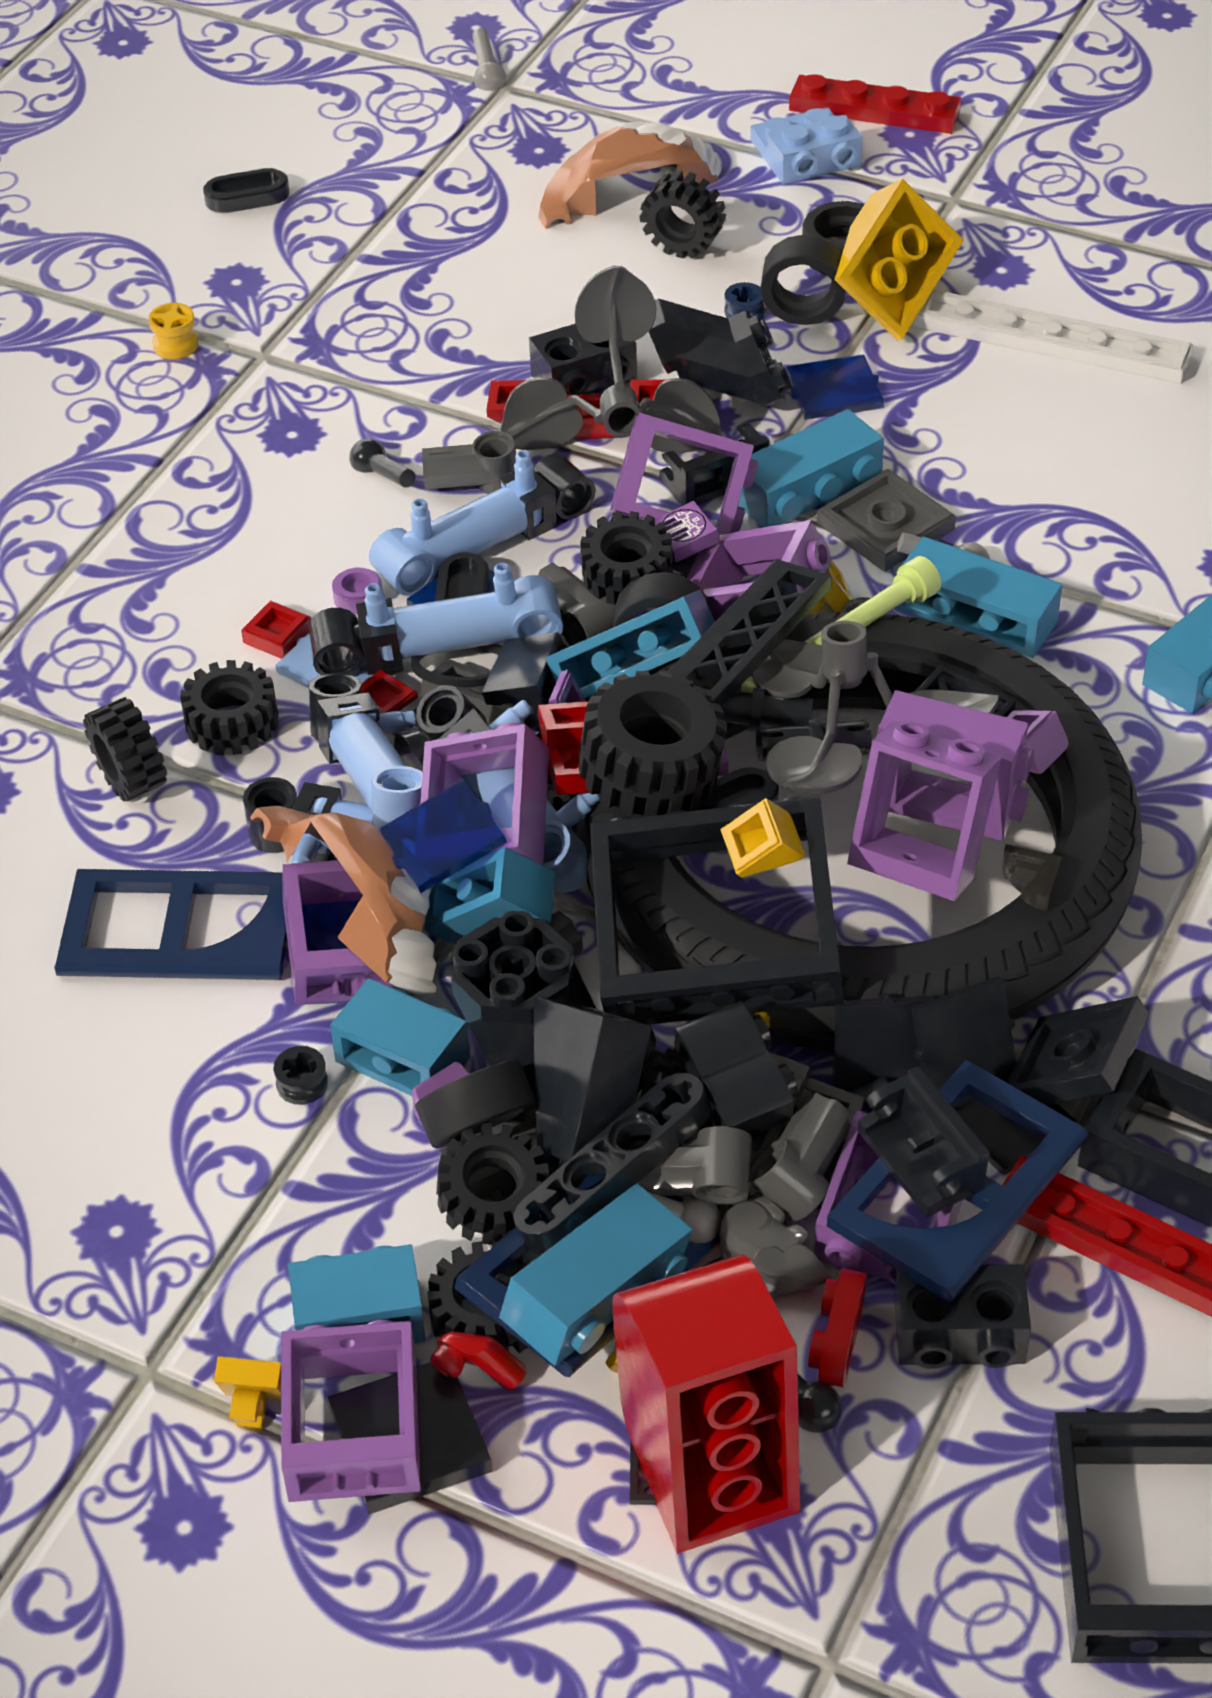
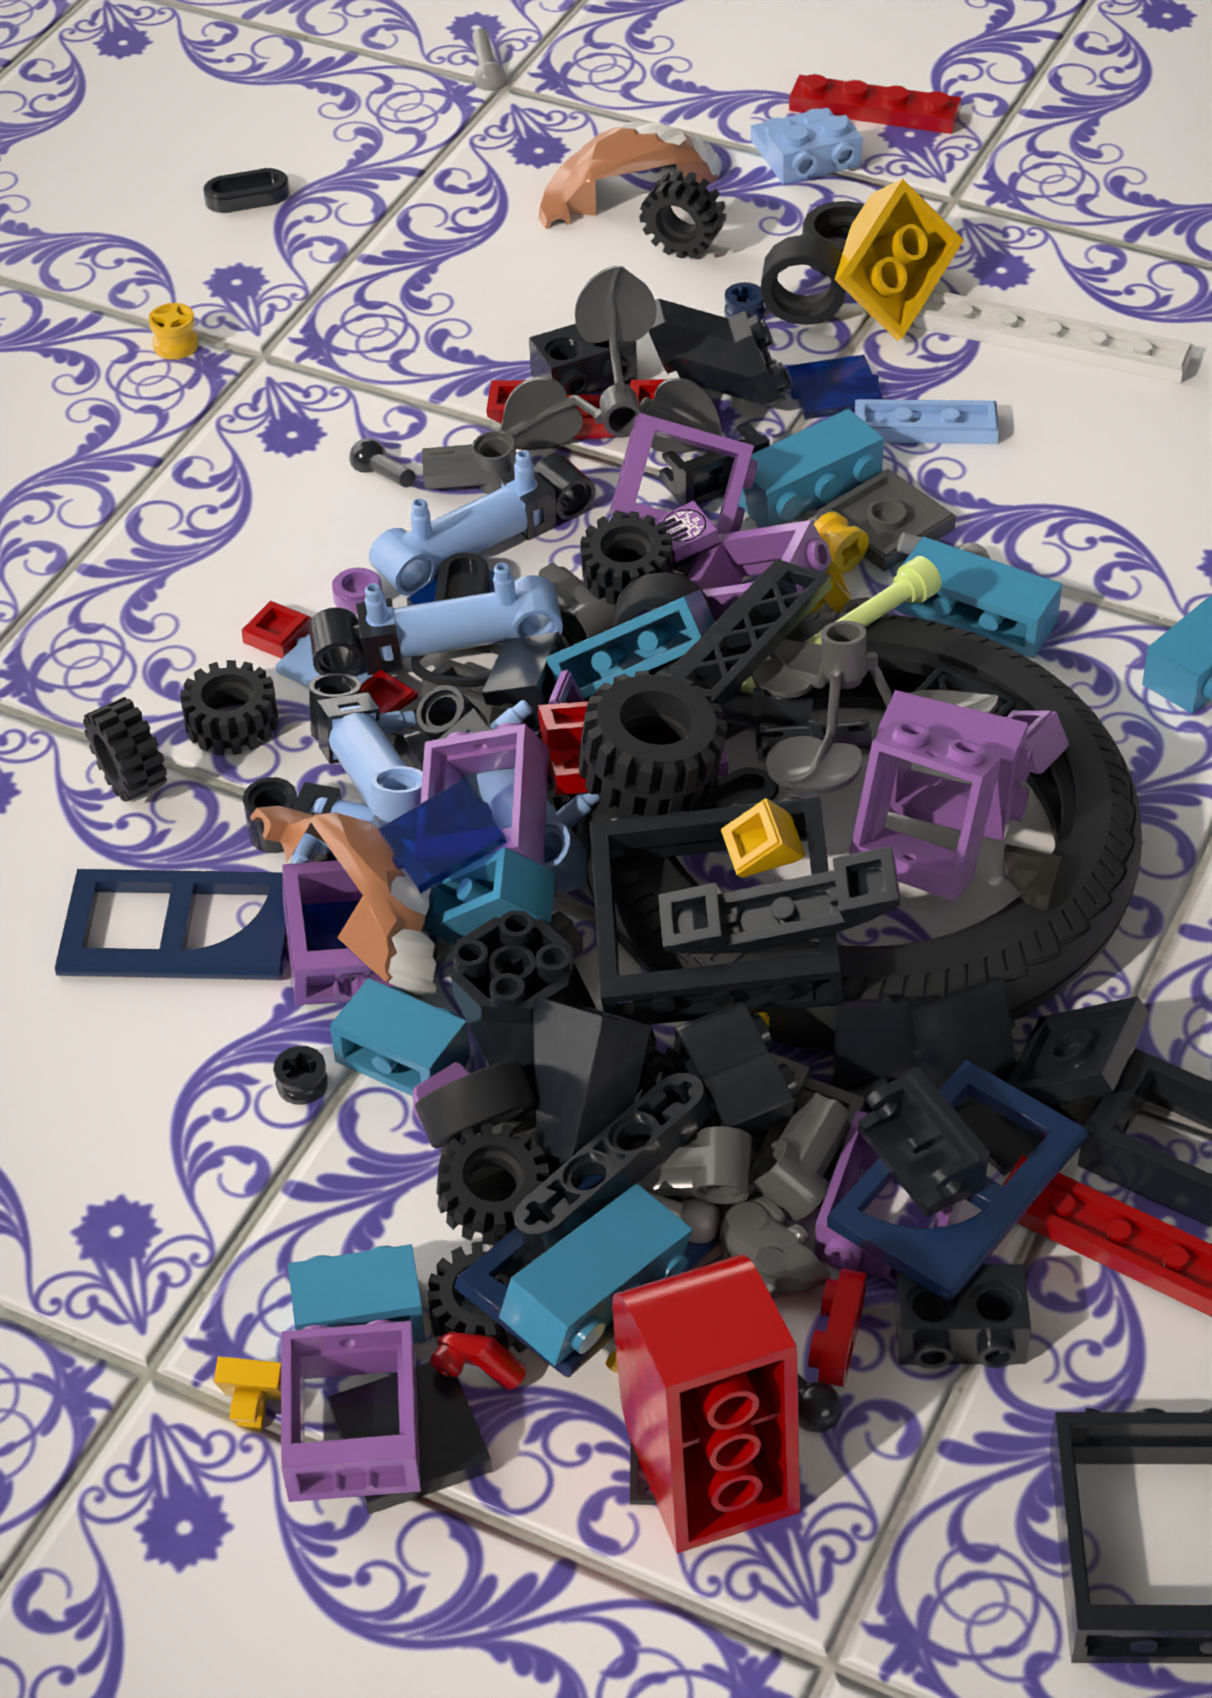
none -> black slope [658,846,901,954]
none -> yellow wheel [814,511,869,573]
none -> light blue tile [855,399,999,444]

